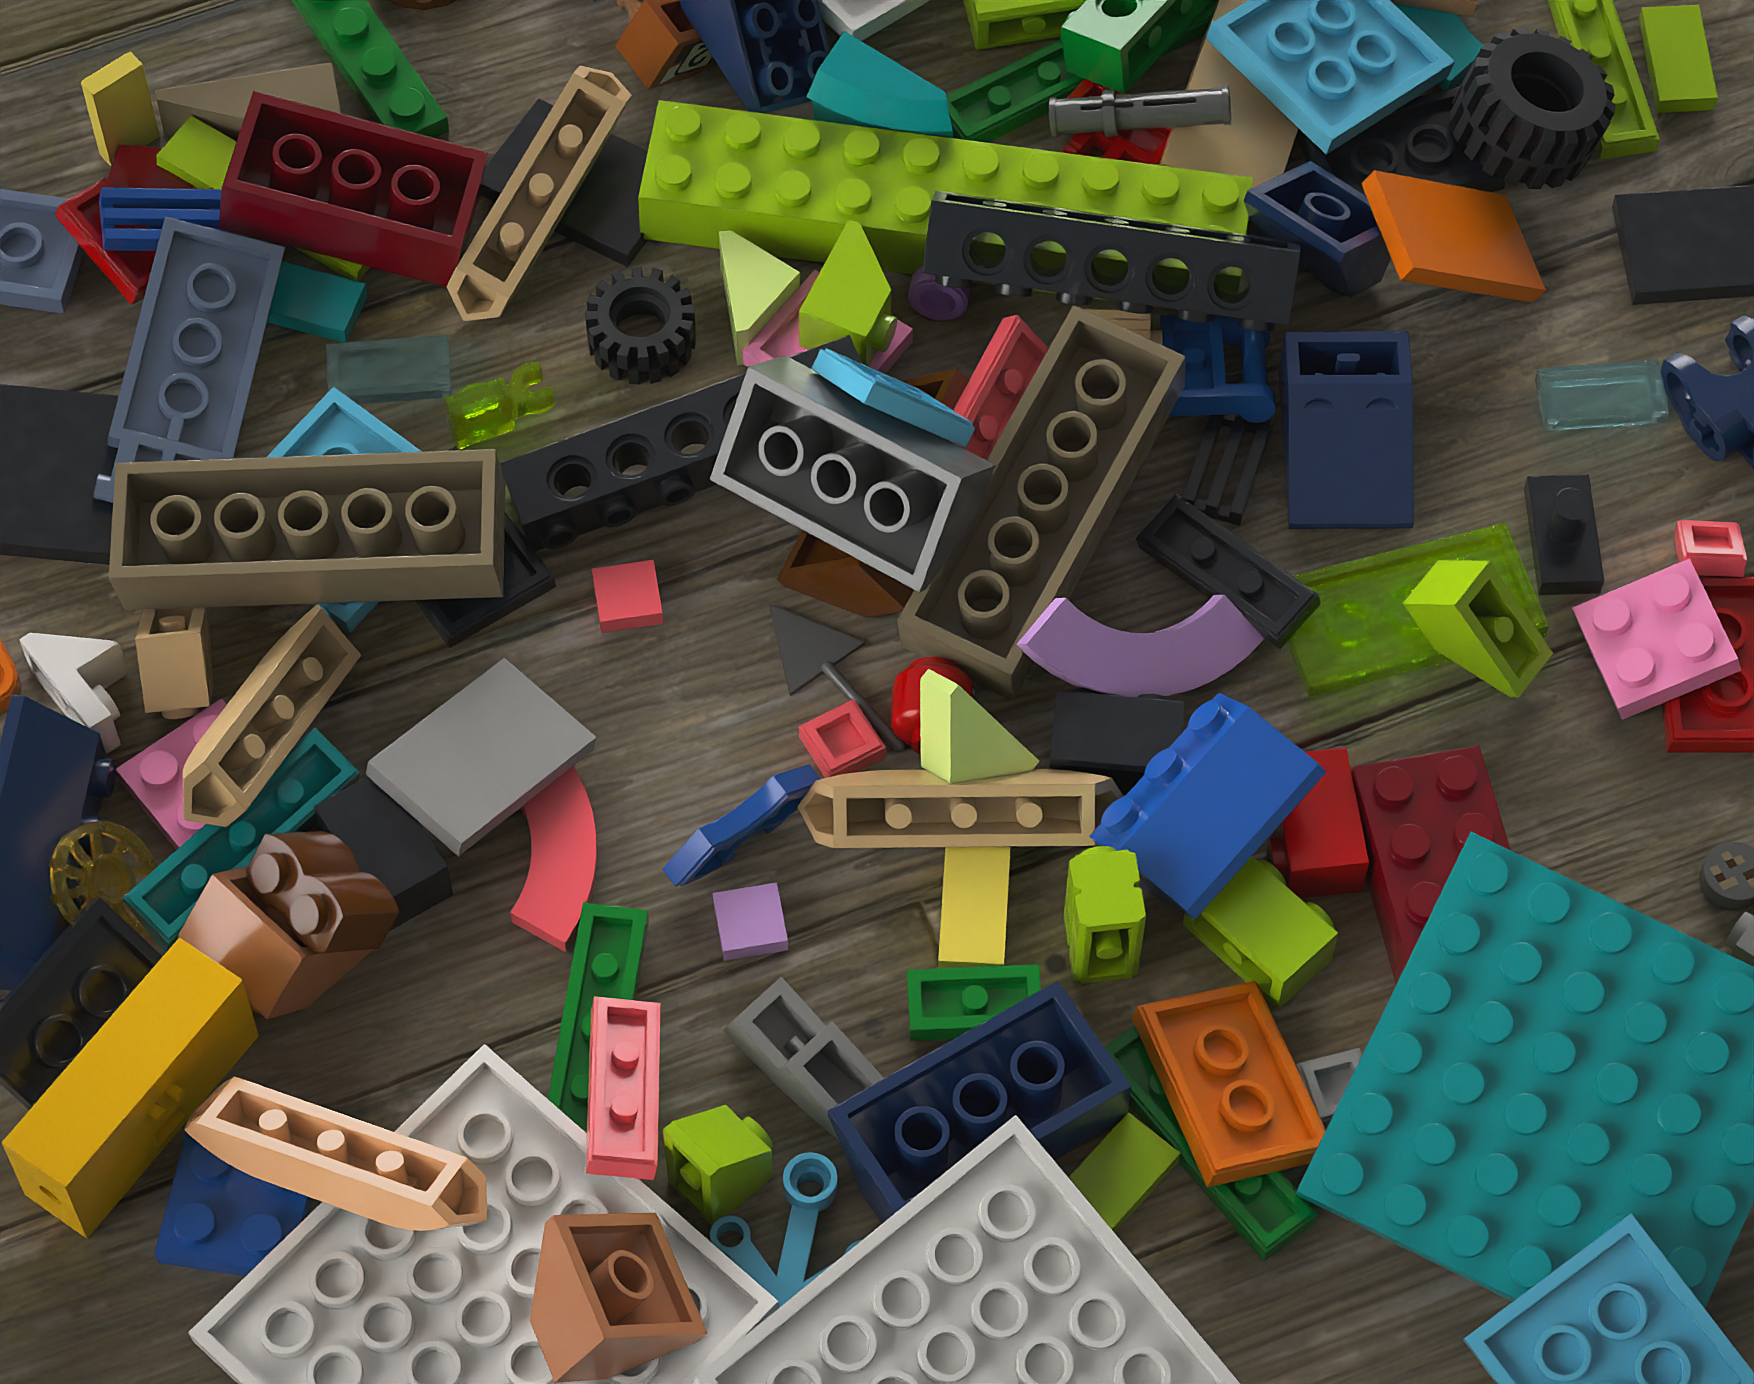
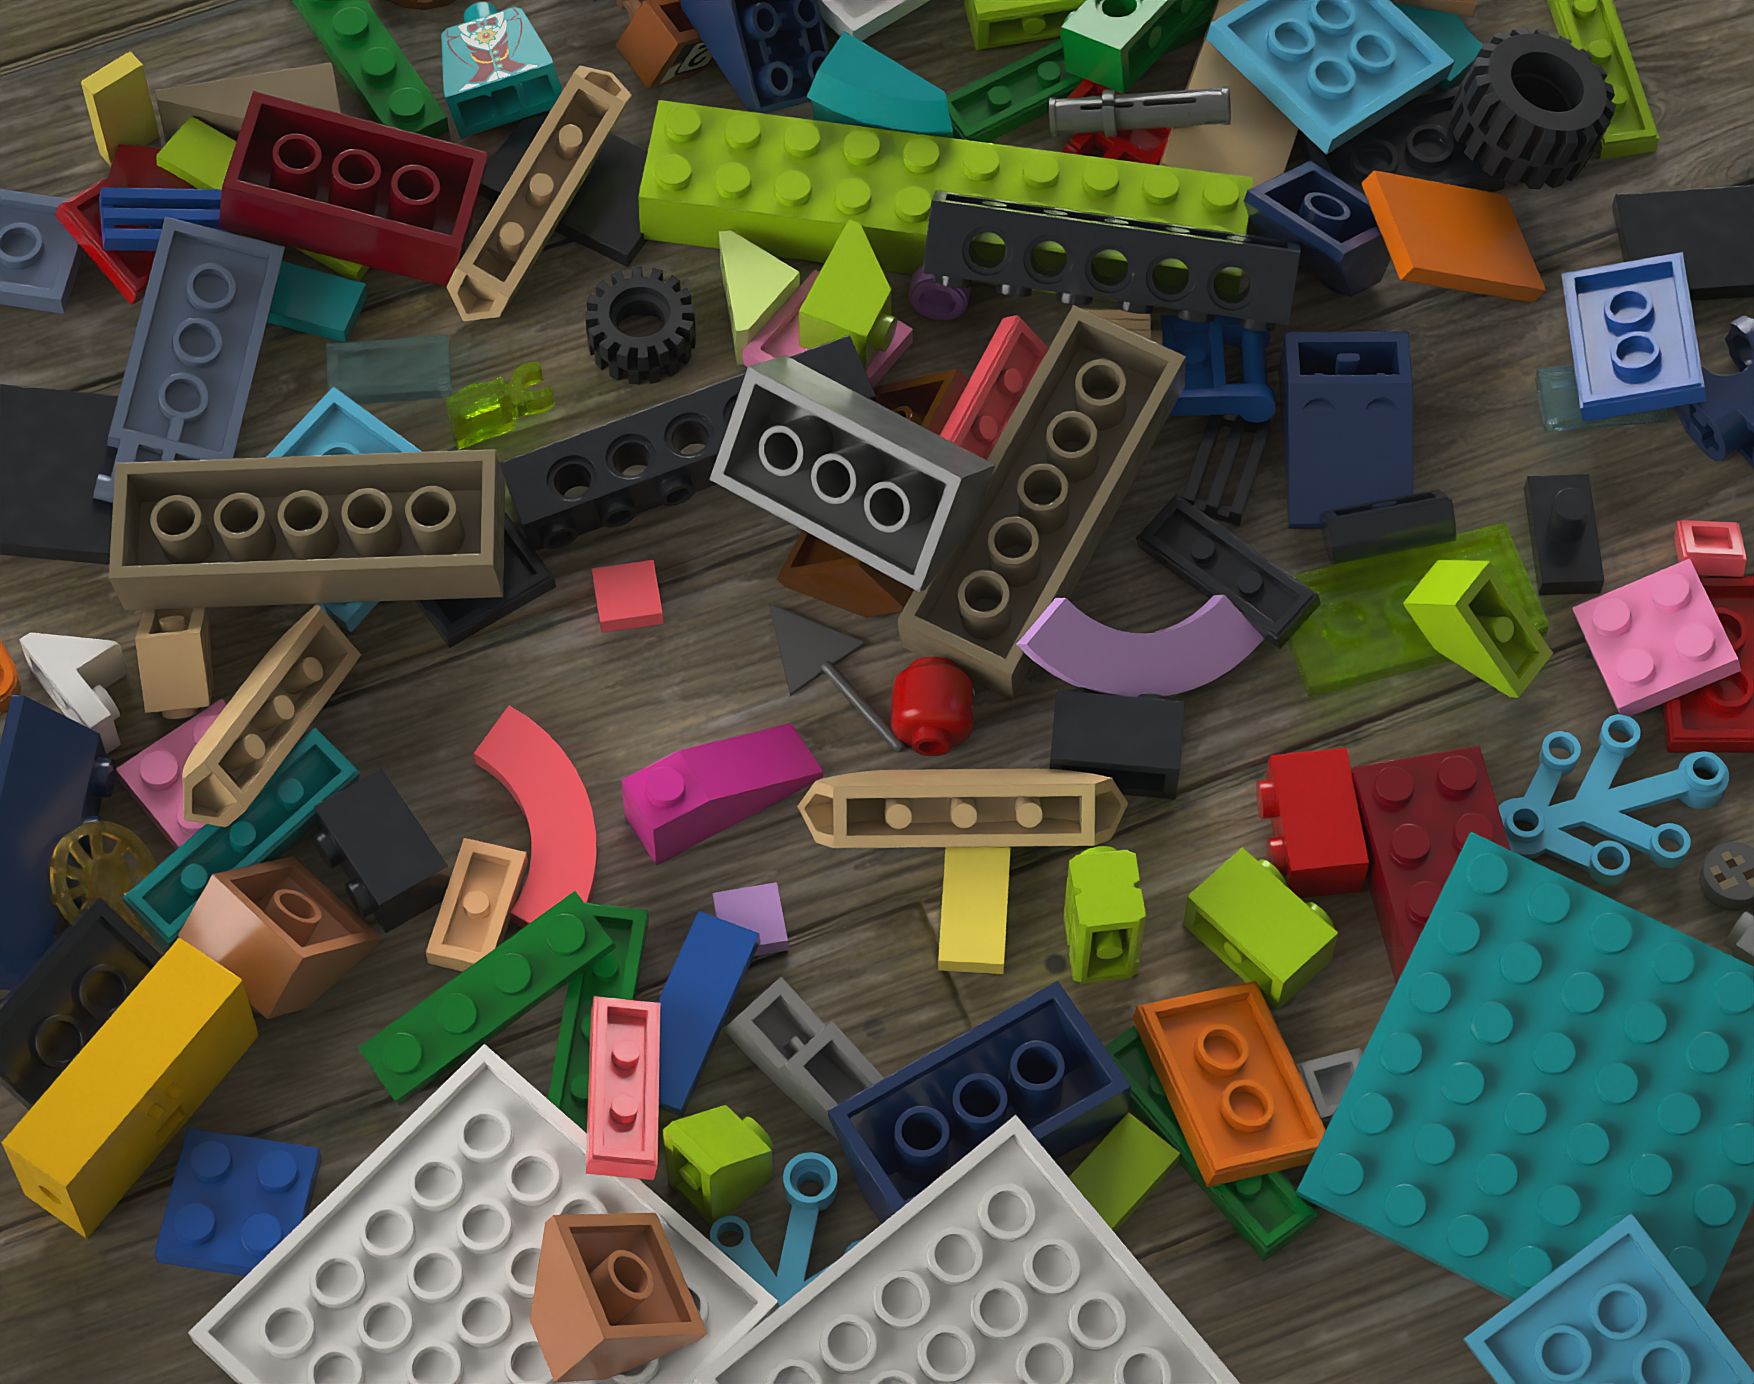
light nougat brick [184,1076,487,1231] -> none
reddish brown brick [246,831,399,953] -> none
light grey tile [366,658,596,857] -> none
blue tile [662,764,821,887] -> none
coral tile [798,699,886,778] -> none
medium azure tile [811,348,975,448] -> none
green plate [907,964,1041,1041] -> none
yellowish green slope [920,669,1040,784] -> none
blue slope [1089,693,1327,919] -> none
lime tile [1639,5,1718,113] -> none
none -> green plate [358,891,616,1105]
none -> light nougat plate [426,838,528,972]
none -> teal torso [441,2,563,138]
none -> dark pink slope [621,723,824,865]
none -> blue tile [657,911,761,1117]
none -> black brick [1319,489,1456,565]
none -> medium azure plant [1498,714,1729,886]
none -> tile [1561,252,1707,422]

